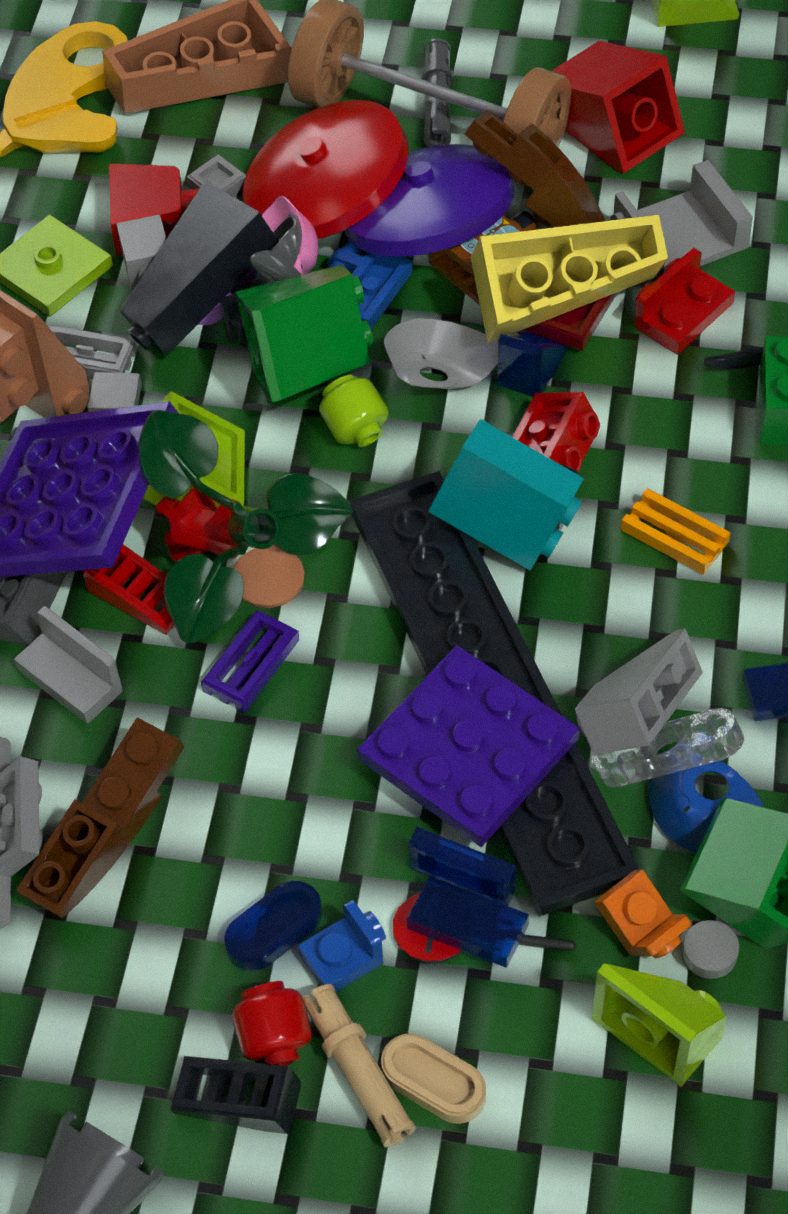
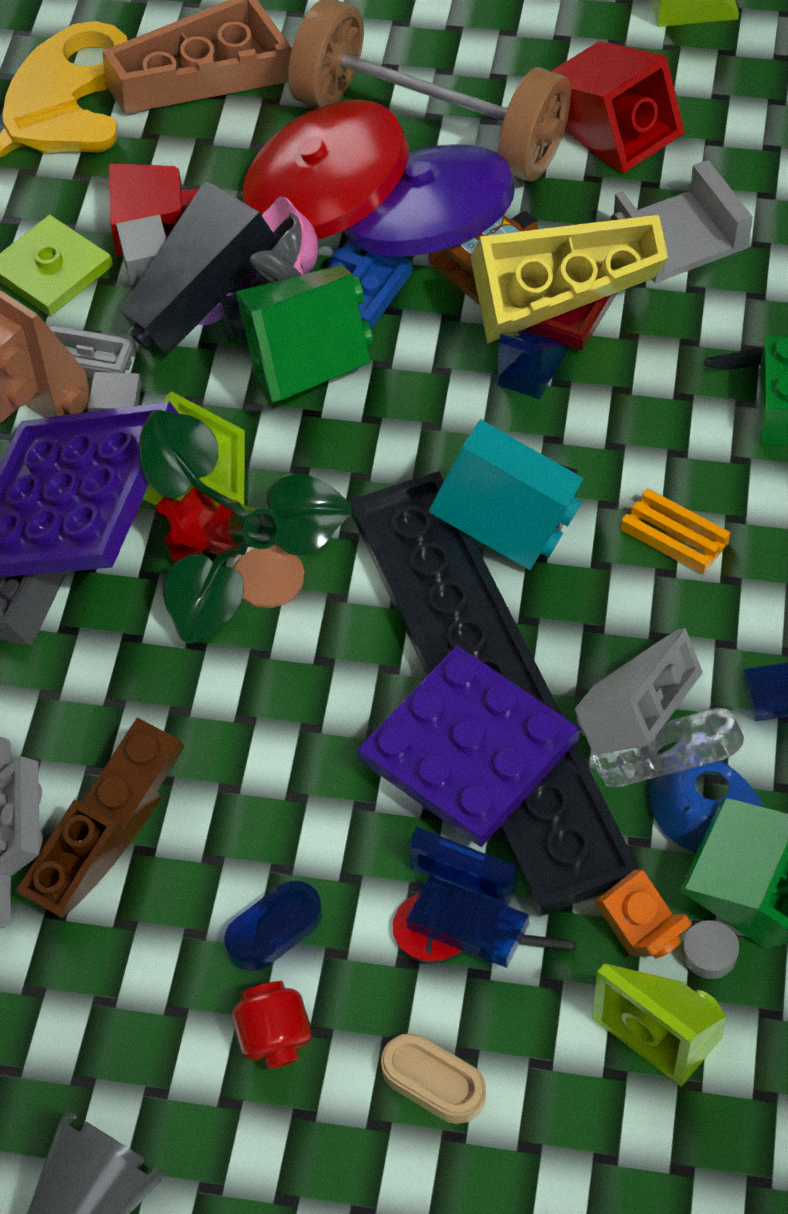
light grey panel [14,606,123,724] -> none
red slope [83,545,174,635] -> none
black slope [170,1056,301,1134] -> none
light grey tile [186,154,246,197] -> none
dark purple tile [201,610,299,713] -> none
blue bracket [298,899,386,992] -> none
tan pin [303,984,416,1147] -> none
lime head [319,374,389,447] -> none
light grey piece [384,318,507,389] -> none
dark grey pin [421,38,454,147] -> none
reddish brown slope [464,110,605,227] -> none
red bracket [513,392,600,473] -> none
red bracket [635,248,735,355] -> none

